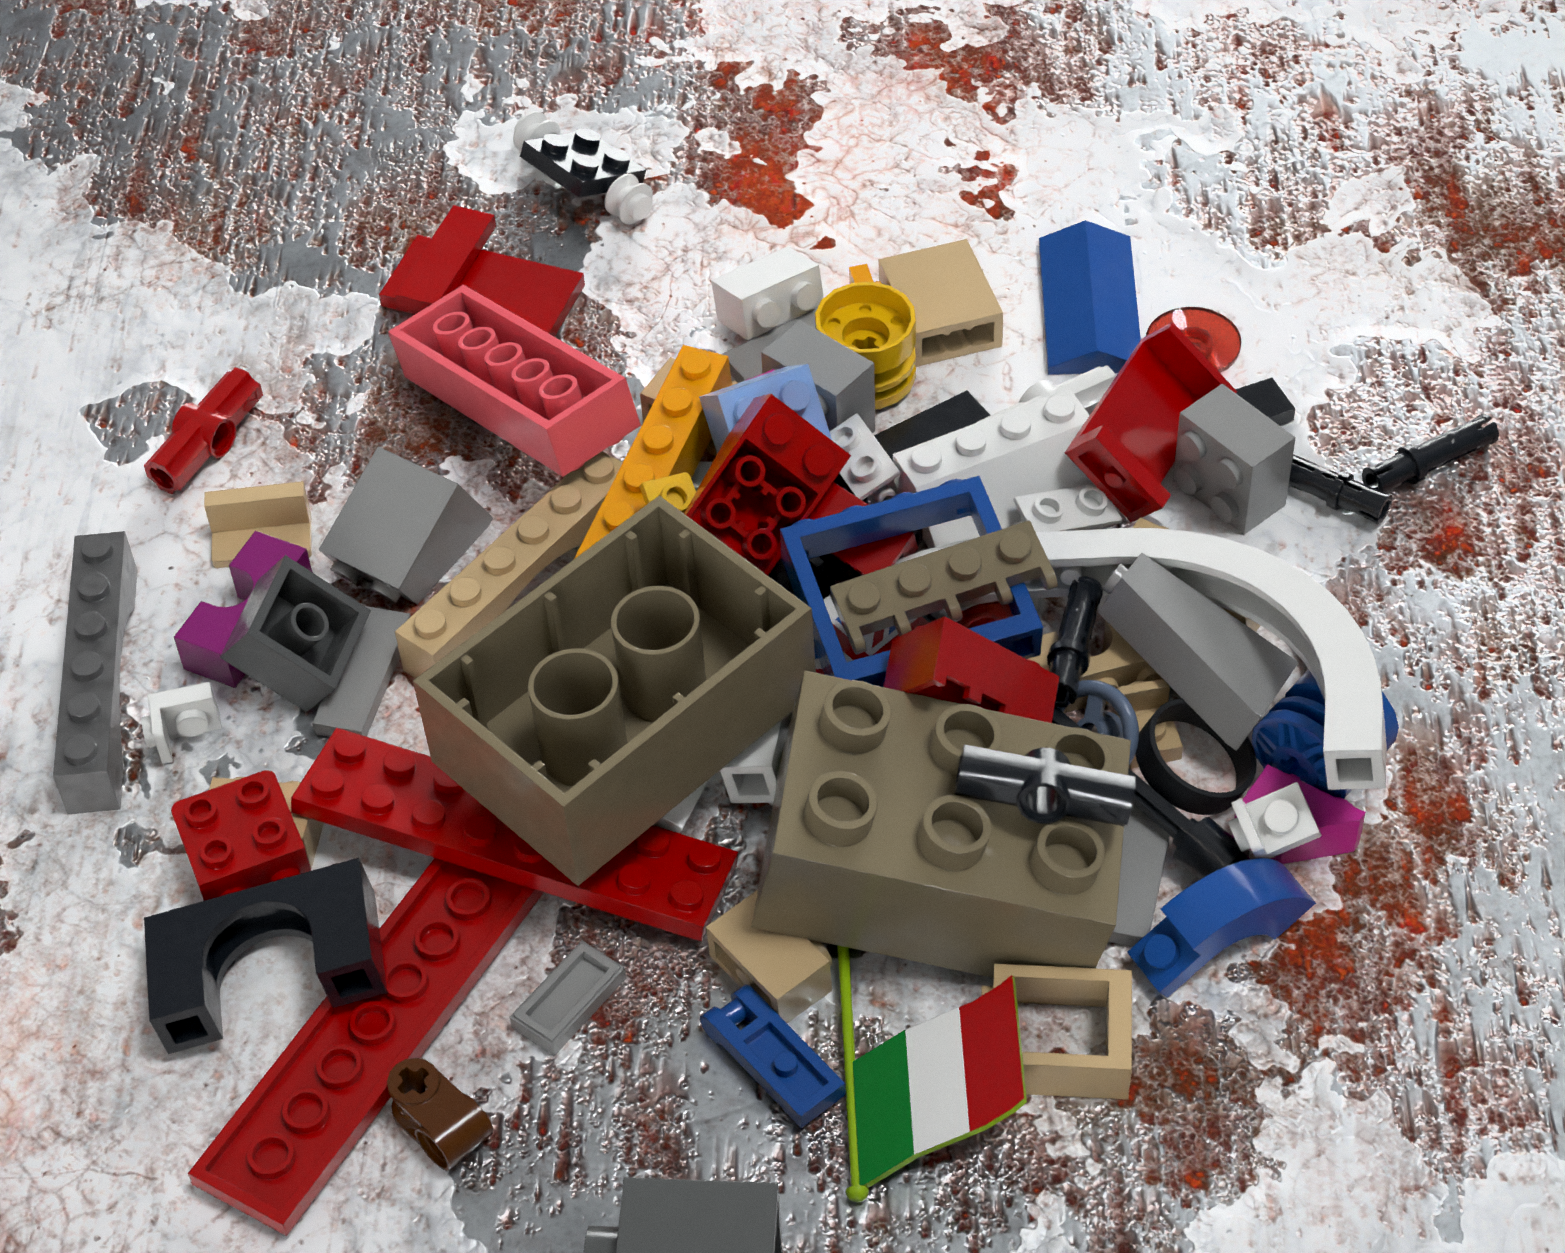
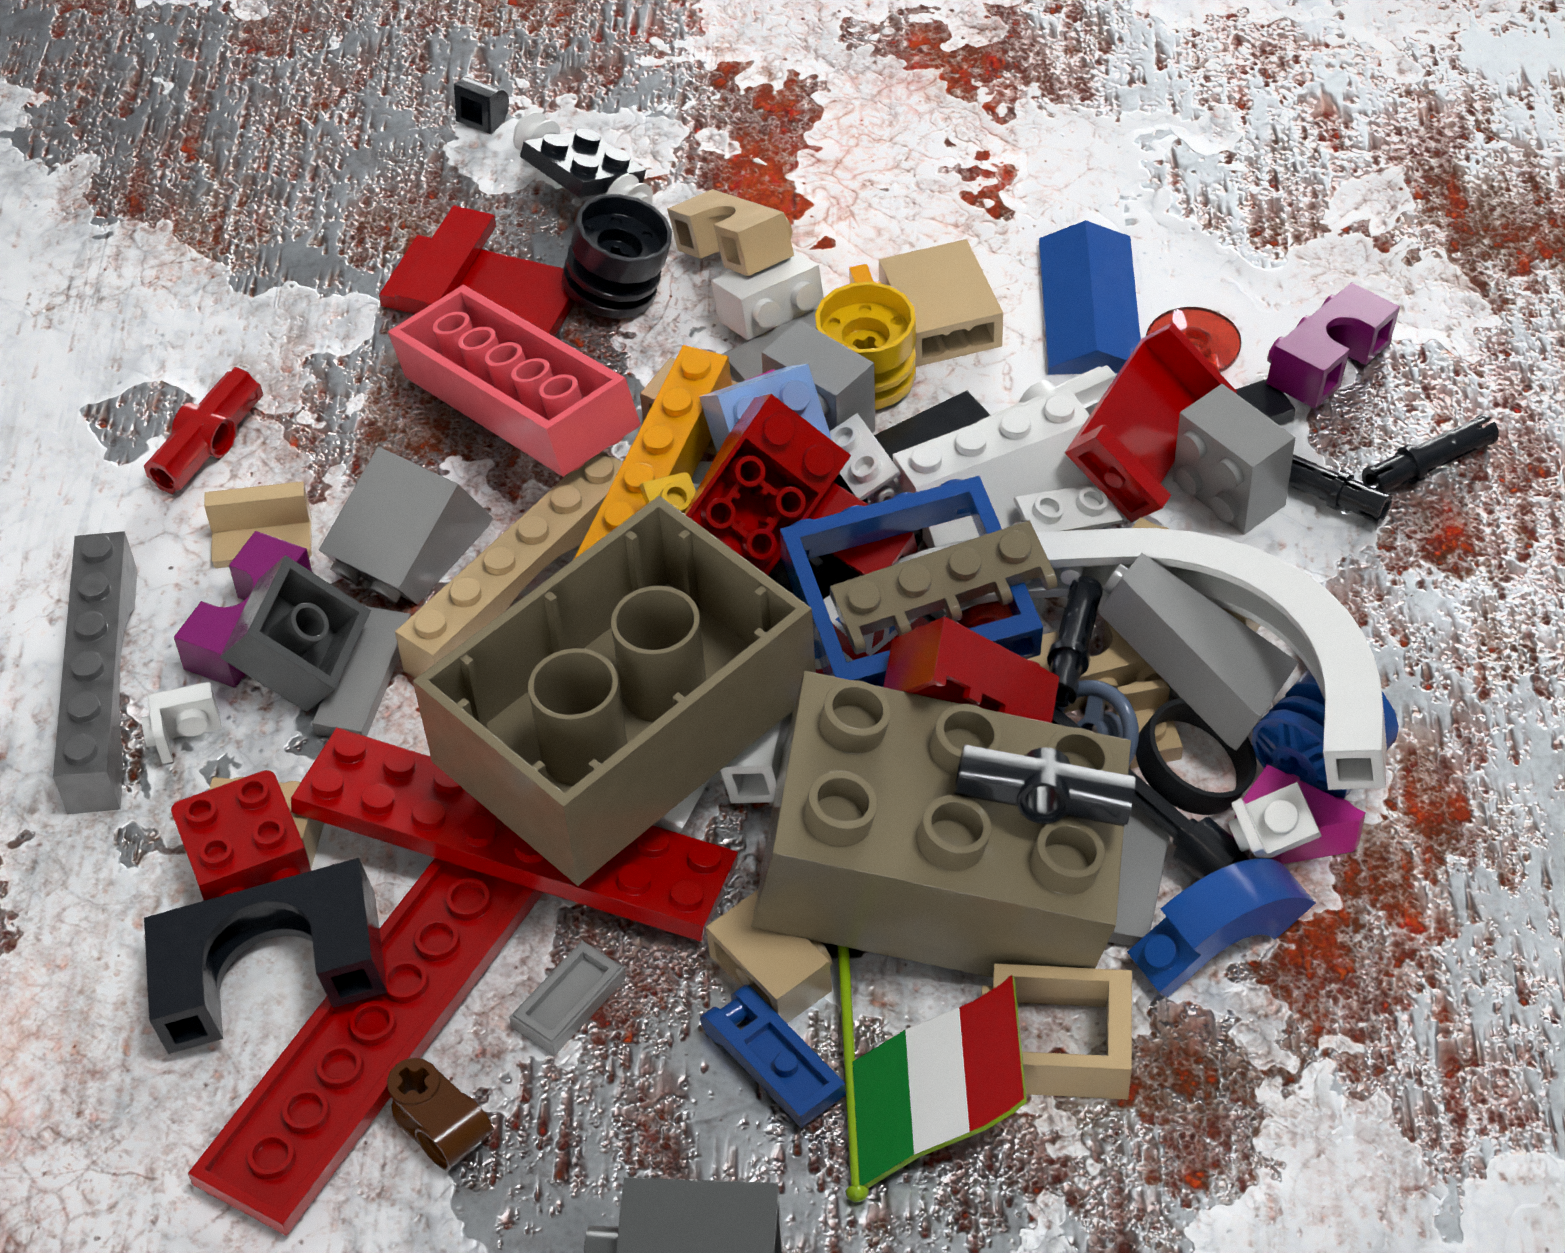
none -> black brick [454,77,509,134]
none -> black wheel [561,194,672,319]
none -> tan arch [667,189,794,276]
none -> magenta arch [1266,282,1400,409]

